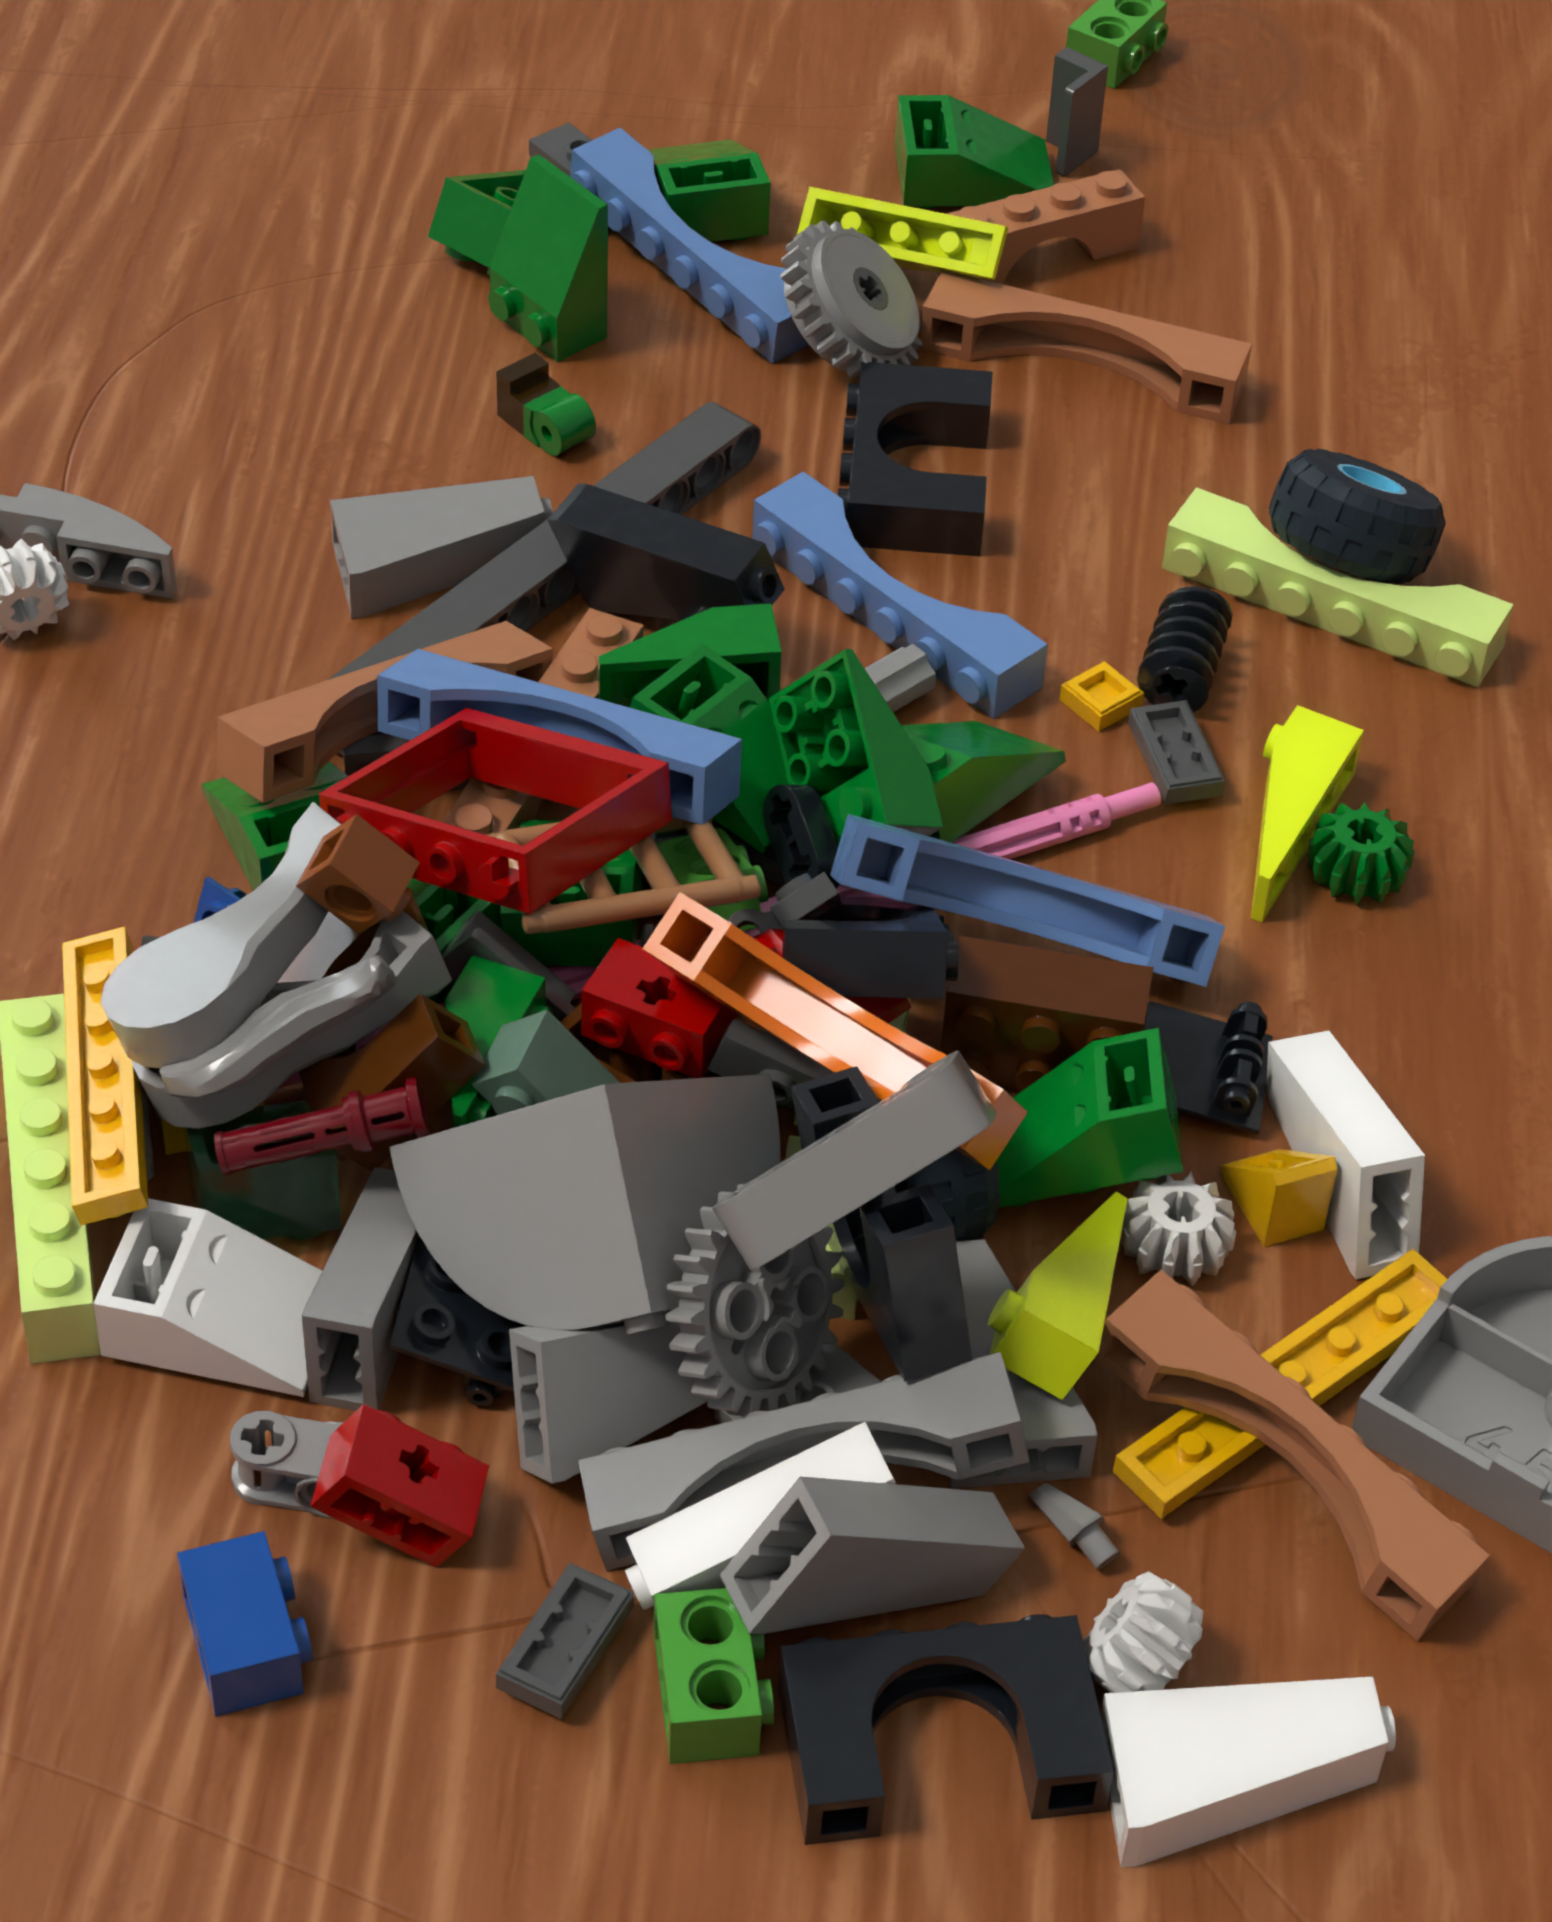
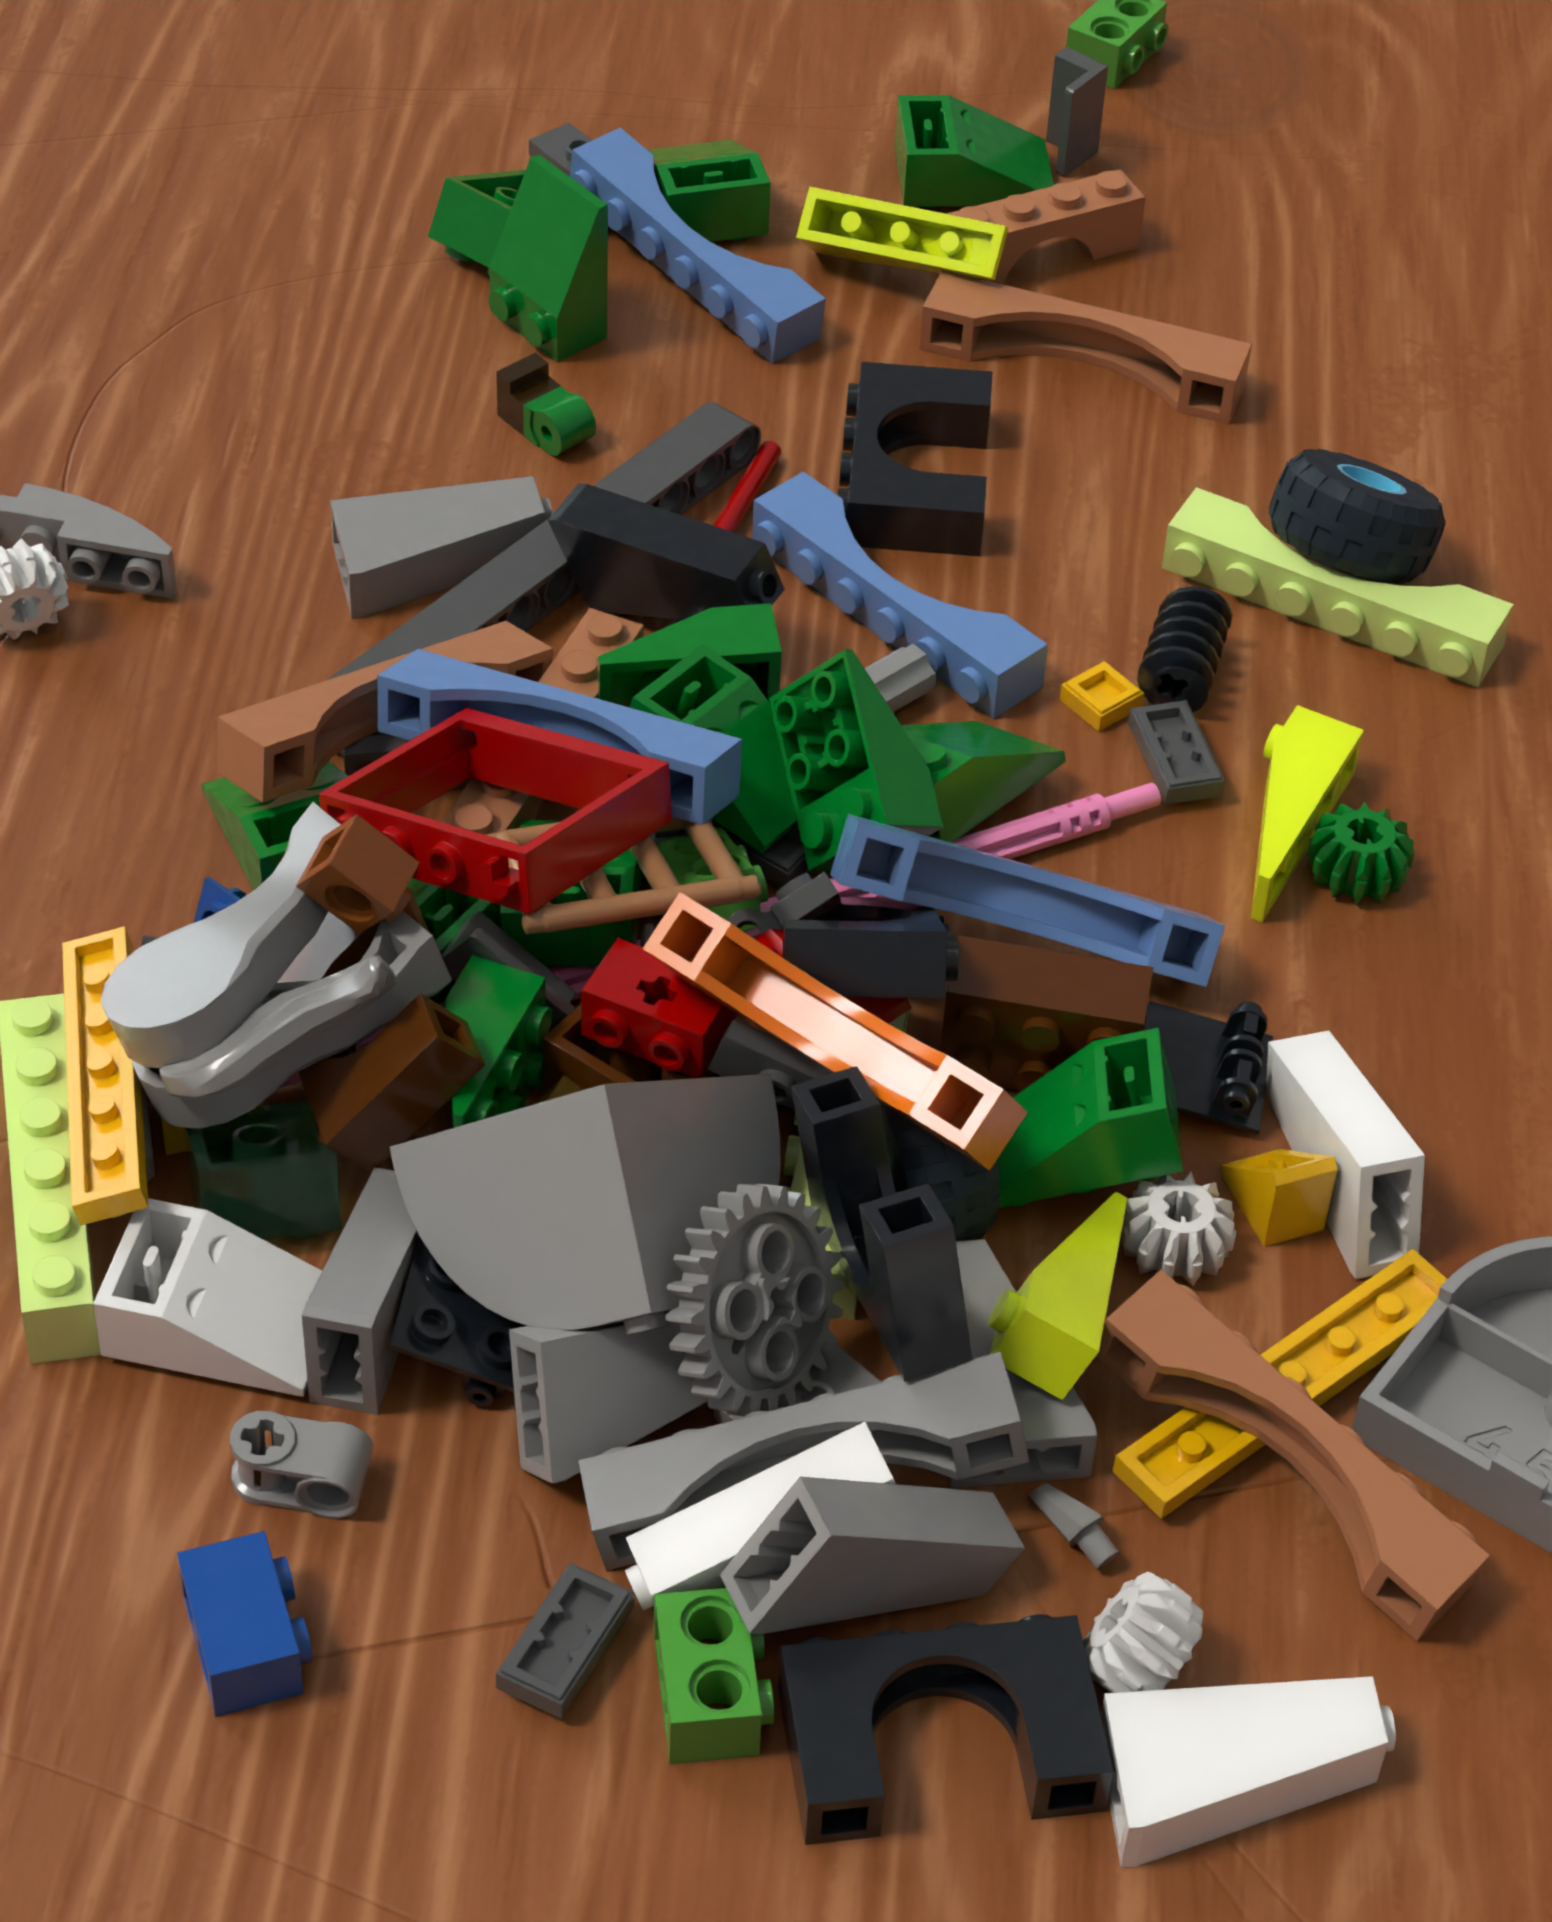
dark red pin [214,1077,432,1176] -> none
red brick [310,1404,489,1568] -> none
sand green slope [471,1010,620,1115] -> none
light grey beam [712,1050,997,1270] -> none
black beam [763,784,839,888] -> none
light grey gear [780,220,922,379] -> none
none -> red bar [713,441,781,533]

